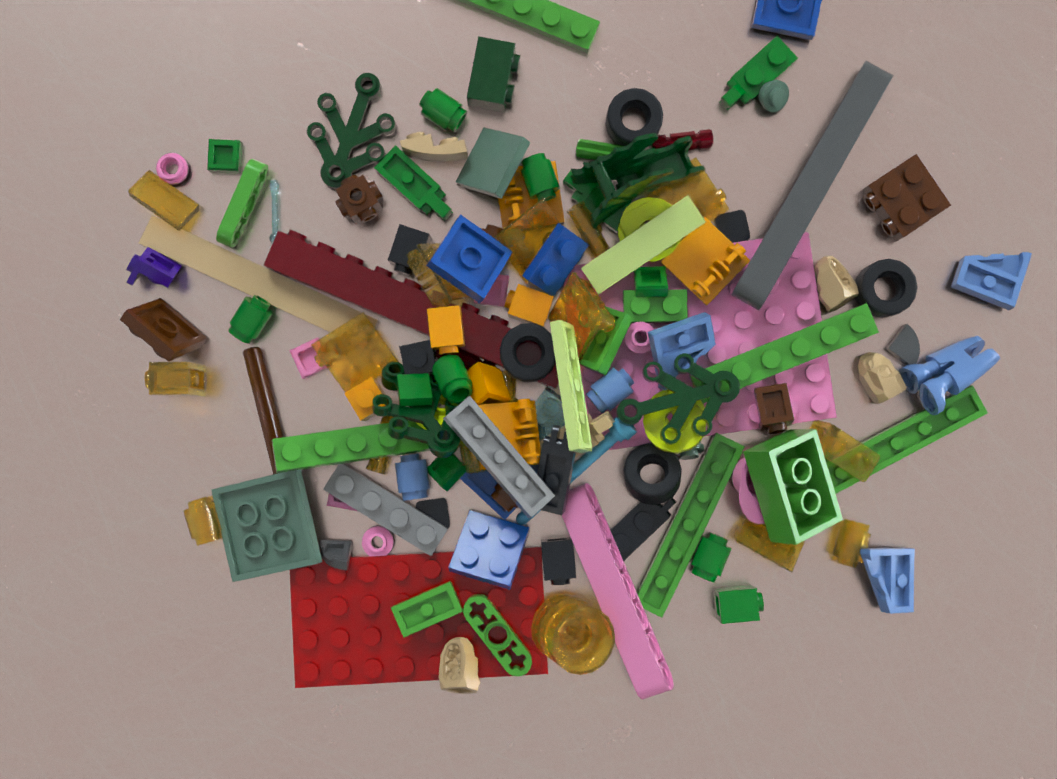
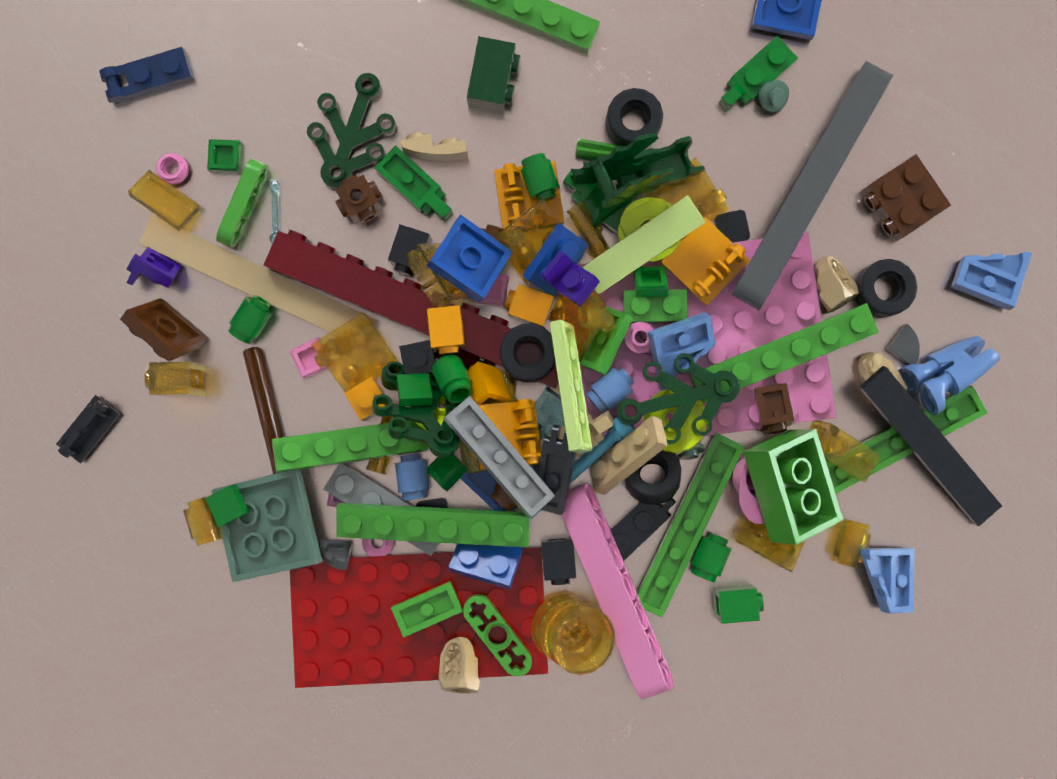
green brick [419,88,468,133] -> none
sand green tile [456,127,530,199] -> none
dark red axle [652,129,714,150] -> none
none -> black hinge [56,395,120,464]
none -> dark blue plate [99,46,194,103]
none -> green tile [205,484,249,527]
none -> bright green plate [336,503,530,547]
none -> dark purple bracket [541,251,600,307]
none -> tan plate [590,416,668,495]
none -> black tile [859,366,1002,527]

